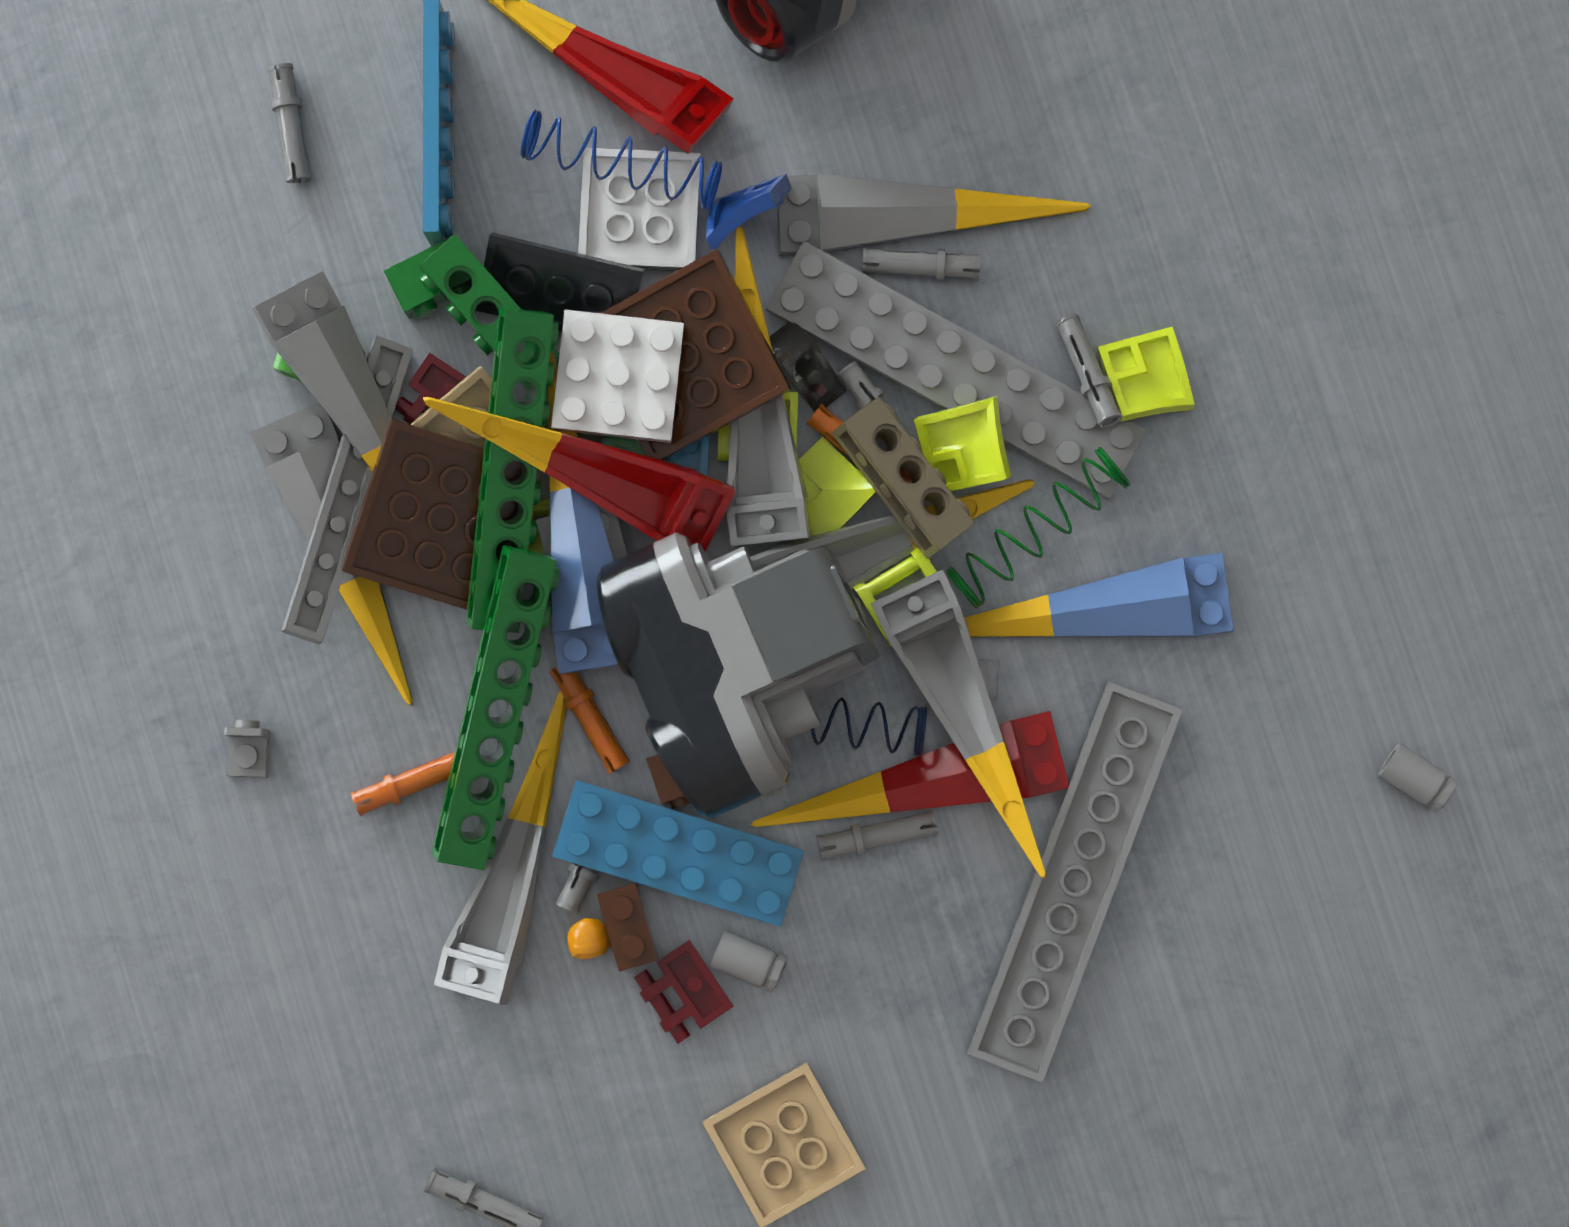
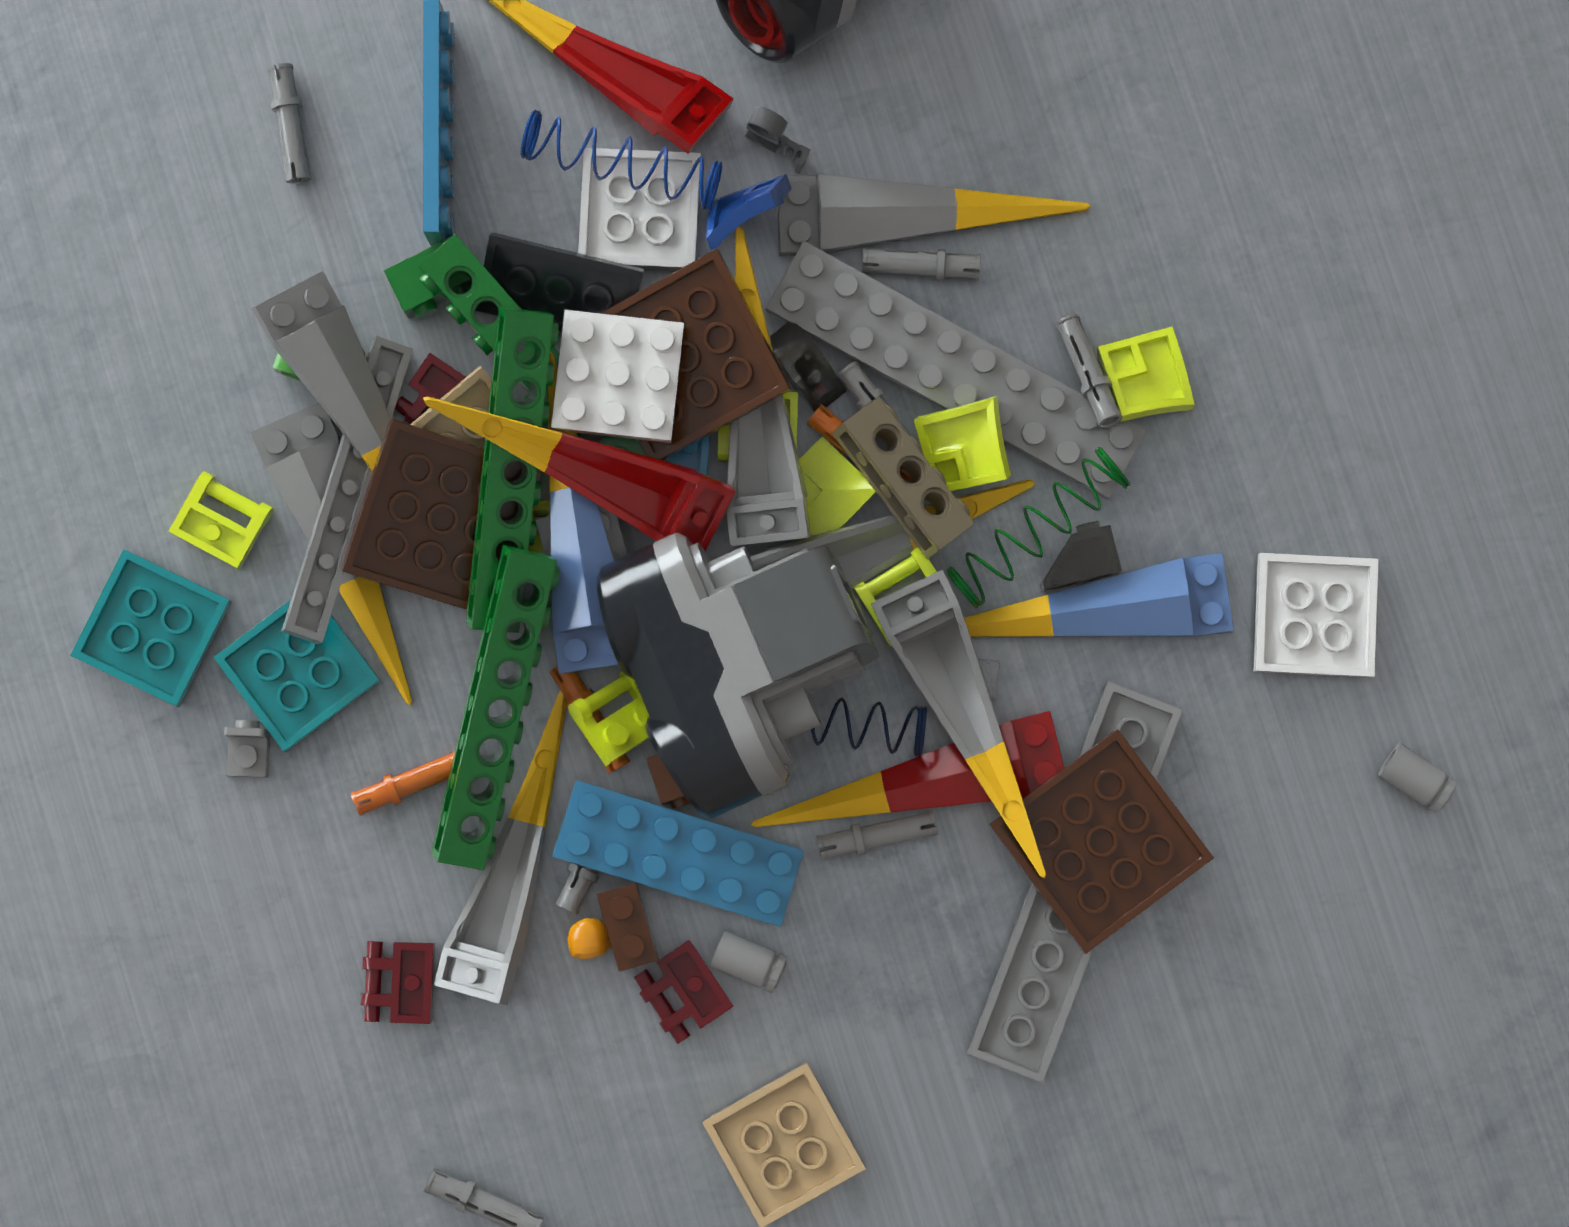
none -> teal plate [70,549,232,707]
none -> neon yellow plate [168,471,274,570]
none -> teal plate [213,599,381,752]
none -> dark red plate [360,941,435,1024]
none -> neon yellow plate [568,671,650,766]
none -> dark grey piece [745,106,811,174]
none -> reddish brown plate [989,729,1214,954]
none -> clear smoke slope [1040,521,1122,593]
none -> white plate [1253,553,1379,678]

